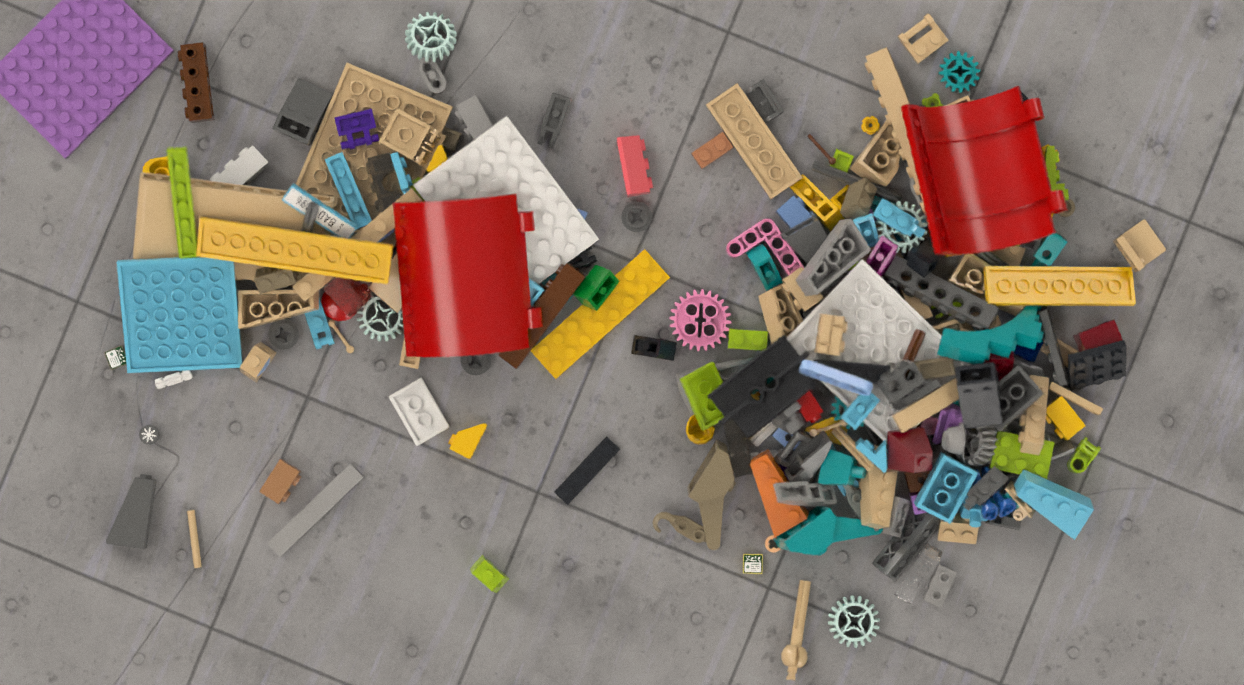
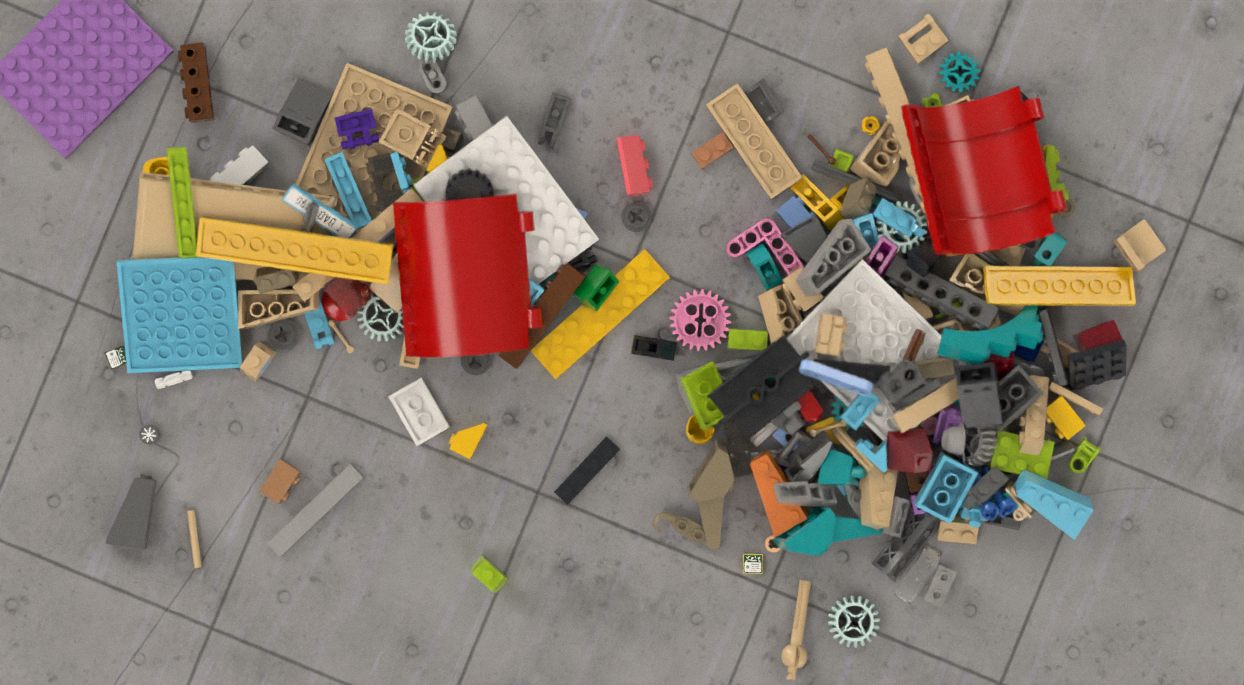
none -> black tyre [445,169,494,201]

